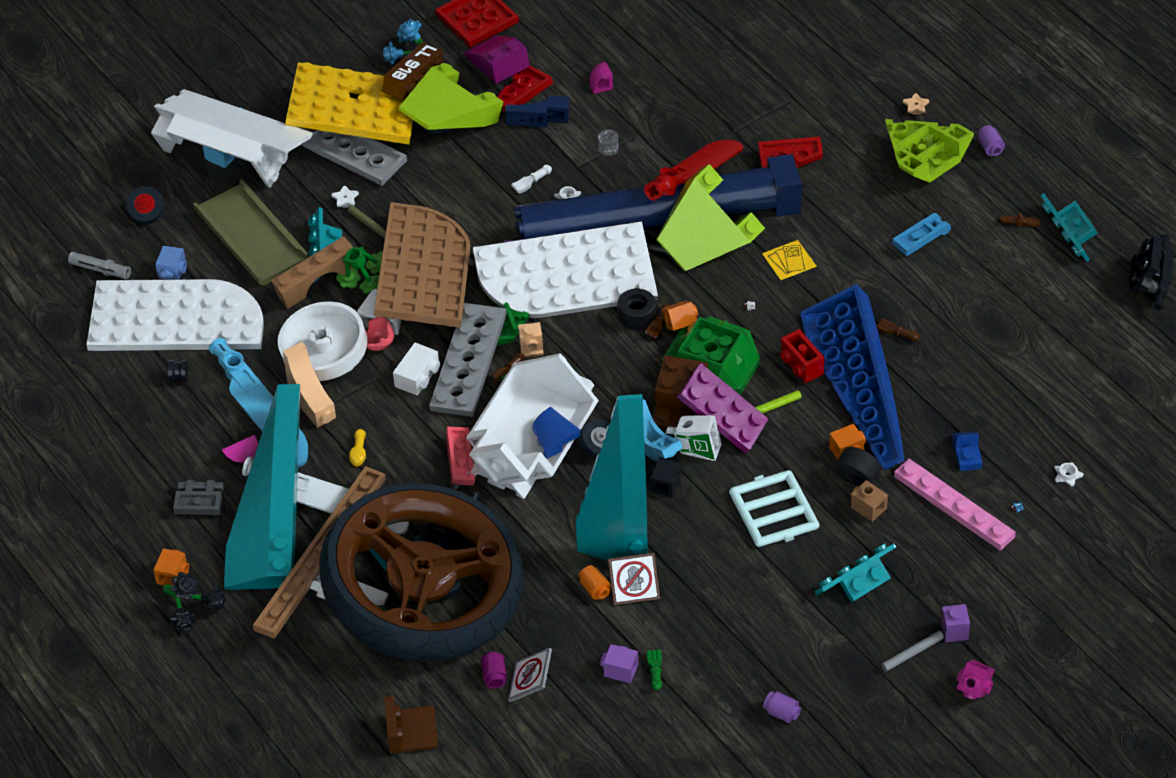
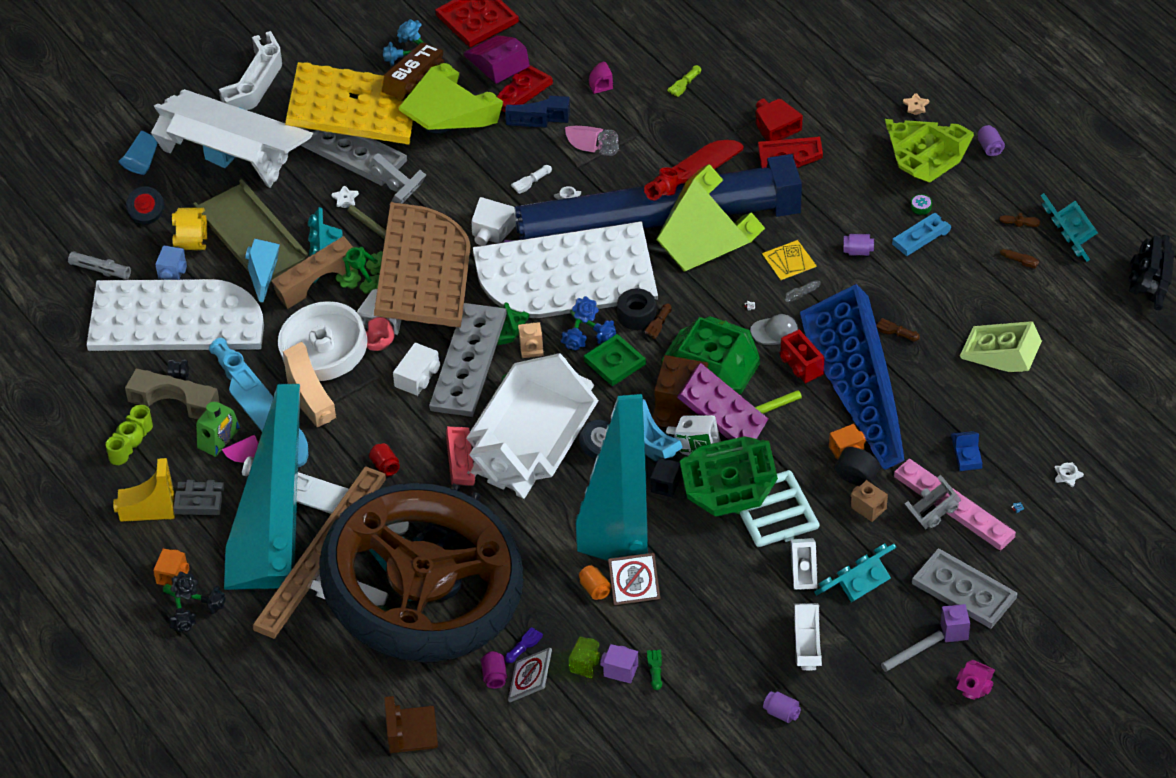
yellow piece [349,429,366,467] -> none
reddish brown piece [494,353,525,387] -> none
blue slope [532,407,580,459] -> none
orange brick [661,300,698,331] -> none
none -> lime piece [106,405,153,465]
none -> yellow arch [113,458,175,521]
none -> dark azure piece [119,130,158,175]
none -> dark tan arch [125,368,220,419]
none -> yellow brick [172,208,207,250]
none -> bright green torso [196,402,240,457]
none -> white piece [219,31,282,110]
none -> medium azure slope [245,239,280,302]
none -> light grey bracket [368,153,426,204]
none -> red brick [369,443,400,476]
none -> white torso [472,197,518,246]
none -> dark purple piece [505,627,543,664]
none -> blue plant [561,296,616,350]
none -> bright pink brick [565,126,603,152]
none -> clear neon green brick [569,636,600,679]
none -> green plate [584,334,646,386]
none -> lime piece [667,65,701,97]
none -> green piece [680,436,778,517]
none -> light grey cap [750,314,798,345]
none -> red torso [756,99,803,141]
none -> clear piece [785,280,820,302]
none -> white slope [790,538,817,589]
none -> white arch [794,603,822,670]
none -> medium lavender brick [844,234,874,256]
none -> light grey window [905,475,961,529]
none -> tile [911,194,932,215]
none -> light grey plate [912,548,1017,629]
none -> yellowish green slope [960,321,1042,372]
none -> reddish brown piece [1000,249,1039,269]

